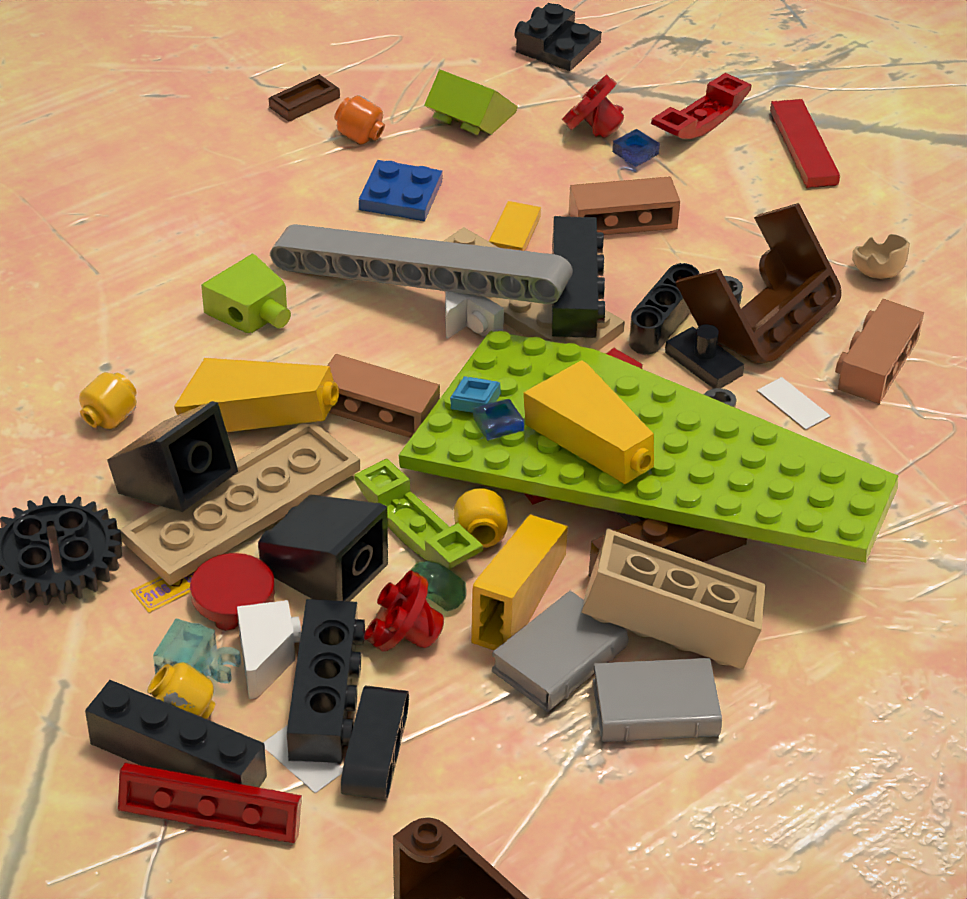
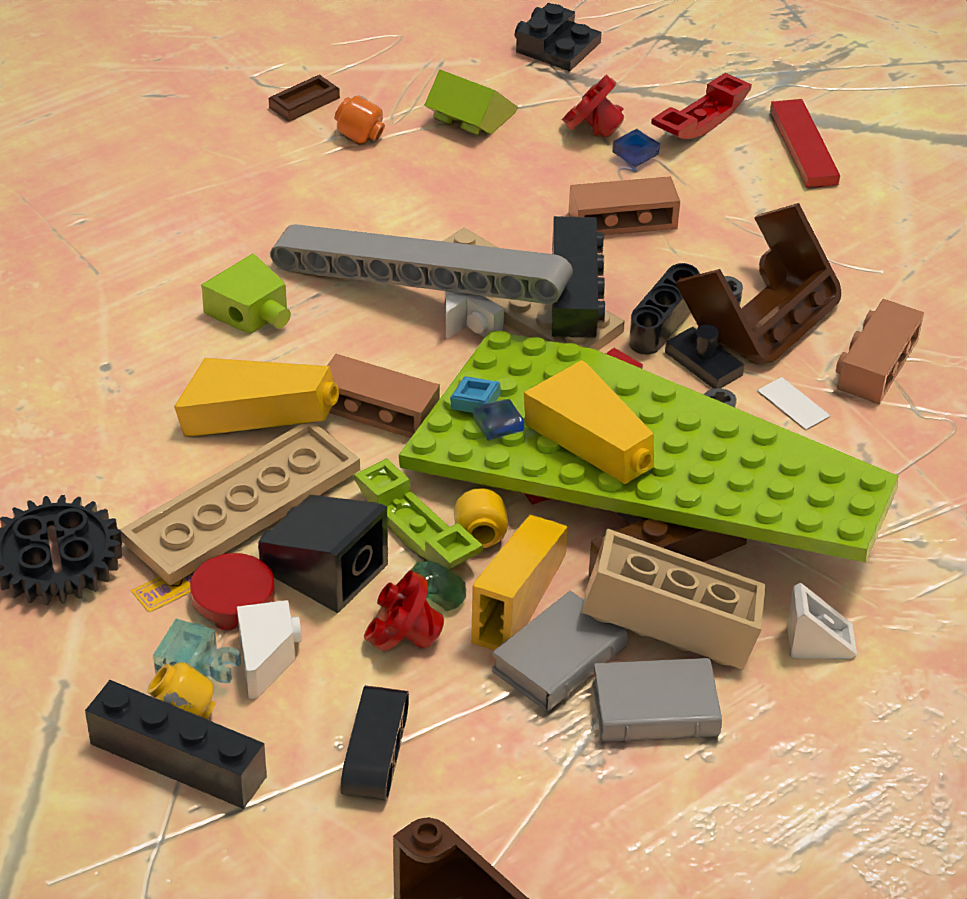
yellow head [79,372,137,429] -> none
black slope [107,401,238,512] -> none
red tile [118,763,302,844] -> none
white sticker [263,725,343,793] -> none
black brick [287,599,365,764] -> none
blue plate [359,160,443,221] -> none
yellow tile [489,201,541,251] -> none
tan hair [852,234,910,279] -> none
none -> white slope [787,582,857,659]

